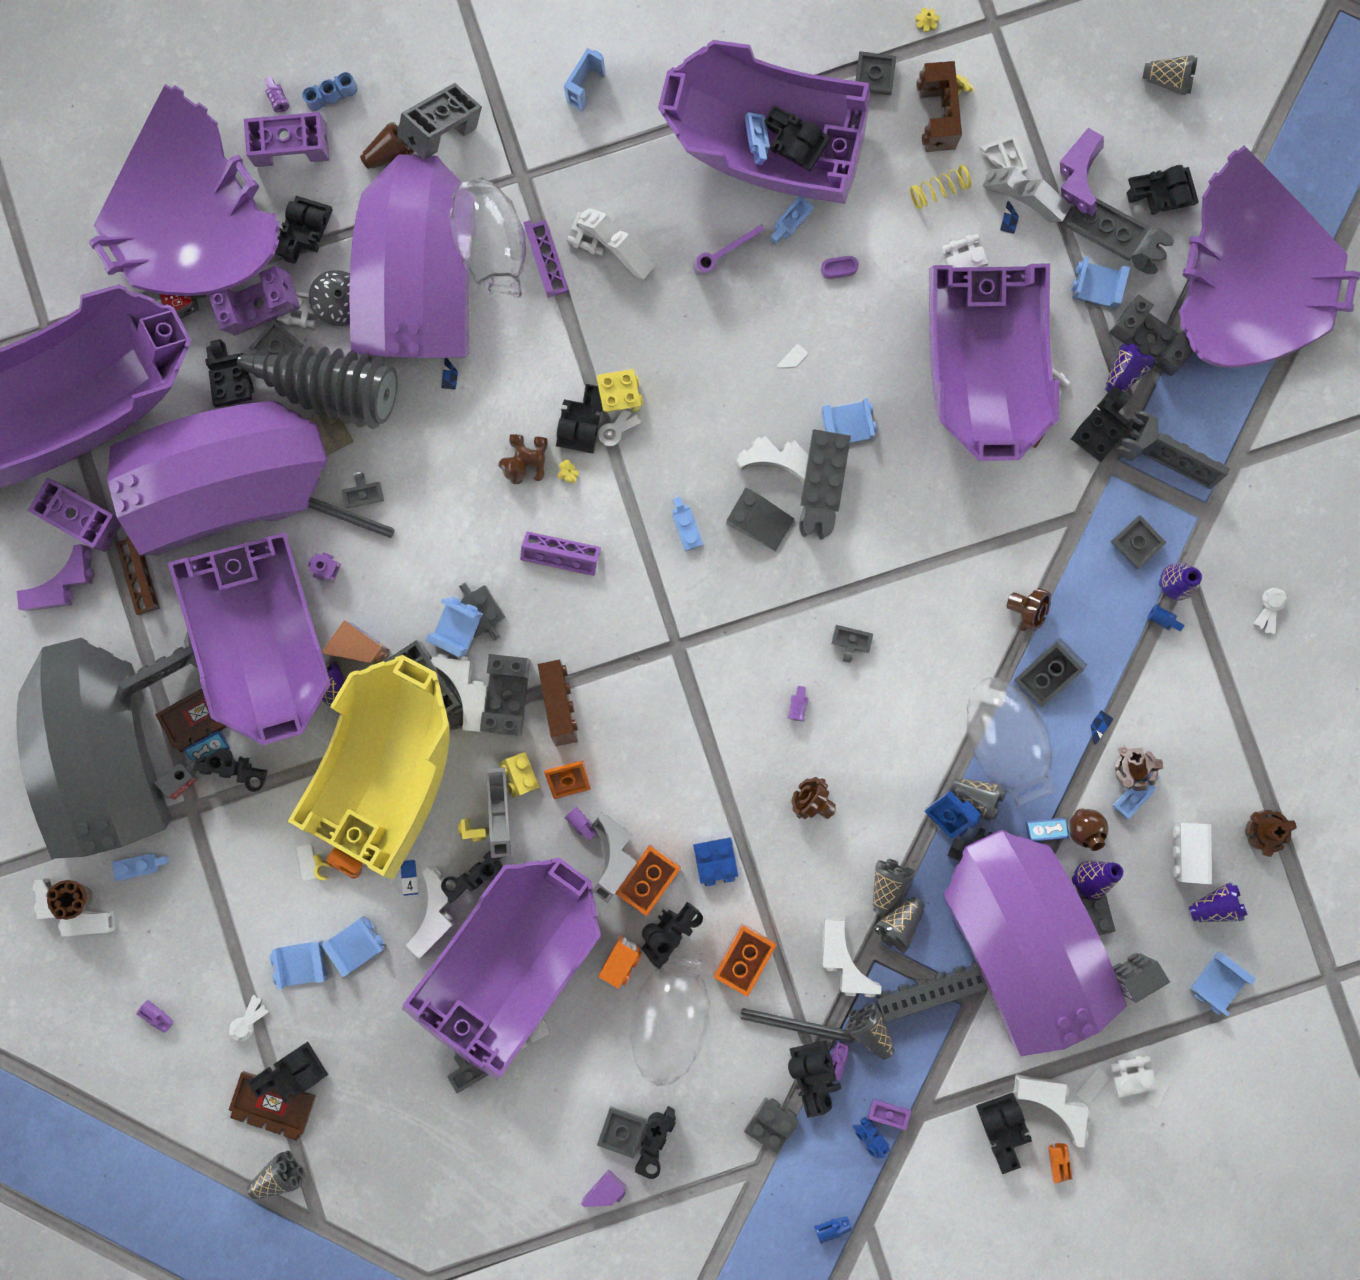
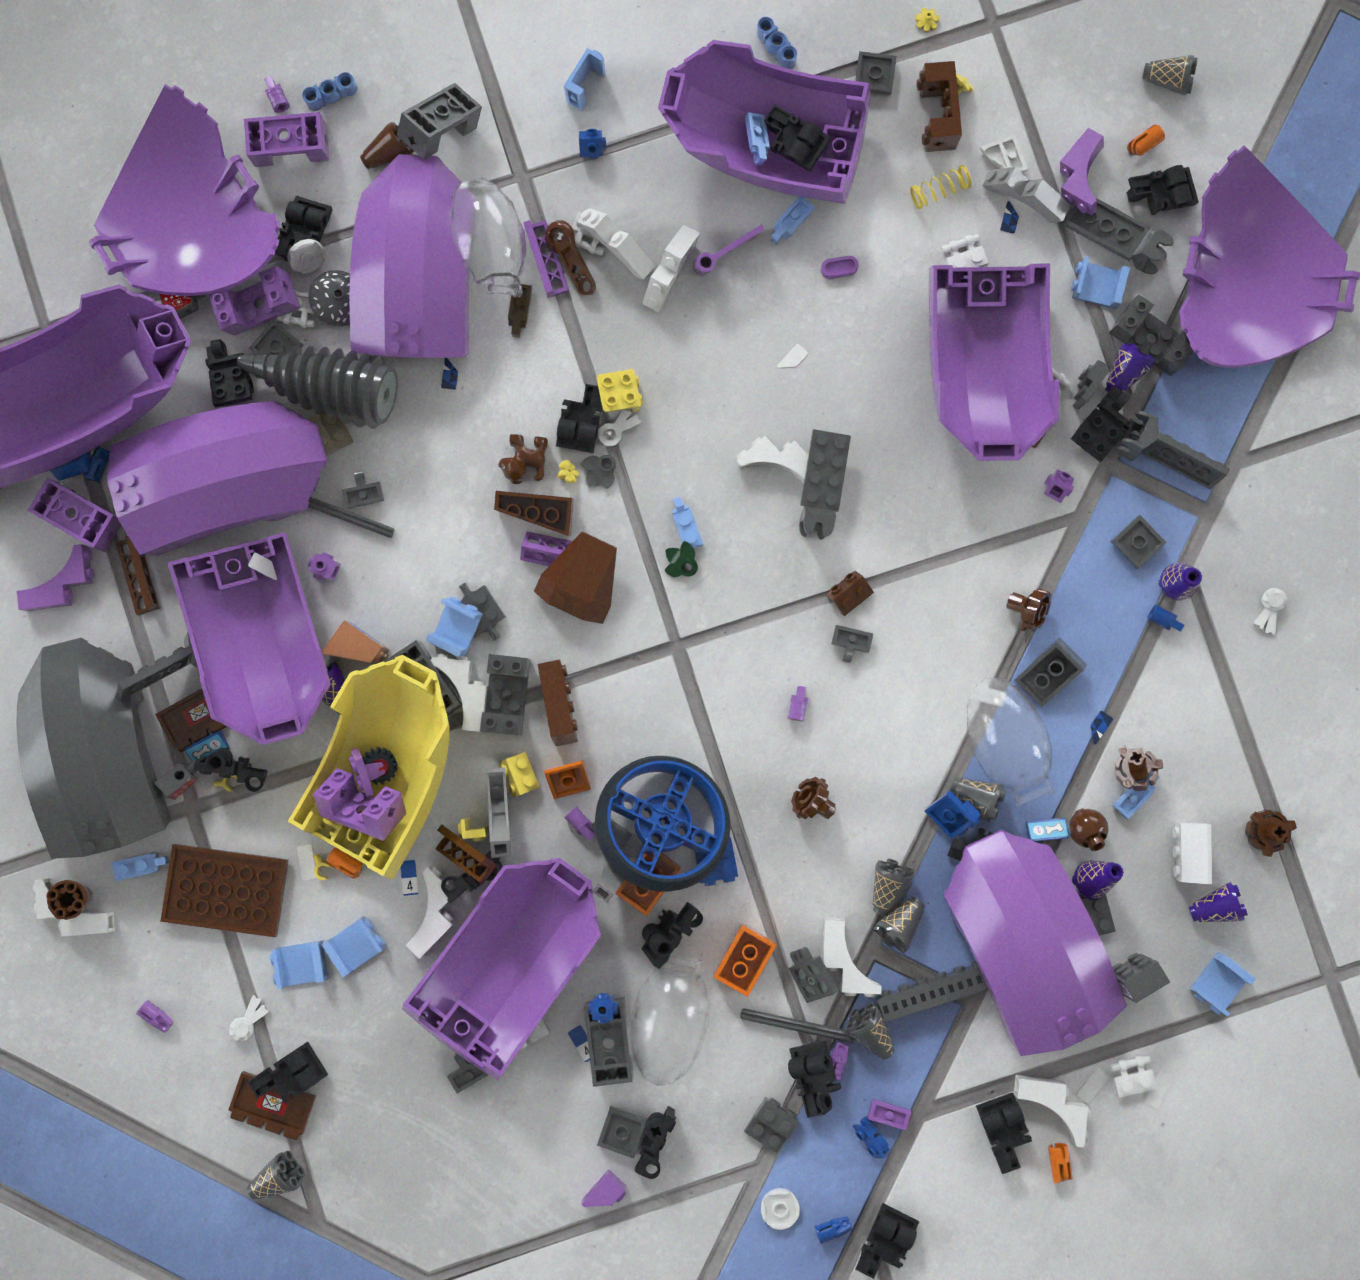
orange brick [598,935,642,989] -> none
dark grey slope [726,487,794,552] -> none
light blue panel [821,398,877,443] -> none
none -> blue slope [50,452,89,481]
none -> blue hinge [82,447,110,483]
none -> reddish brown plate [160,844,289,937]
none -> light yellow piece [213,775,237,791]
none -> white sticker [248,553,277,580]
none -> white tile [287,239,326,274]
none -> medium lavender plate [313,768,407,841]
none -> plate [349,747,398,796]
none -> reddish brown fence [435,824,497,885]
none -> reddish brown wedge [494,491,574,536]
none -> dark brown hinge [508,283,532,338]
none -> reddish brown wedge [534,531,617,624]
none -> reddish brown beam [545,220,596,295]
none -> blue sticker [568,1025,590,1062]
none -> blue brick [579,129,606,159]
none -> dark grey plate [580,455,616,489]
none -> dark grey plate [584,997,634,1087]
none -> blue brick [589,993,617,1023]
none -> blue wheel [595,756,730,892]
none -> white arch [642,225,700,313]
none -> dark green plate [665,541,698,577]
none -> medium blue piece [757,17,797,69]
none -> white tile [761,1188,800,1230]
none -> dark grey piece [789,947,838,1003]
none -> reddish brown bracket [826,571,874,616]
none -> black plate [855,1202,920,1279]
none -> medium lavender brick [1044,469,1074,503]
none -> dark grey plate [1073,360,1110,410]
none -> orange arm [1127,125,1165,156]

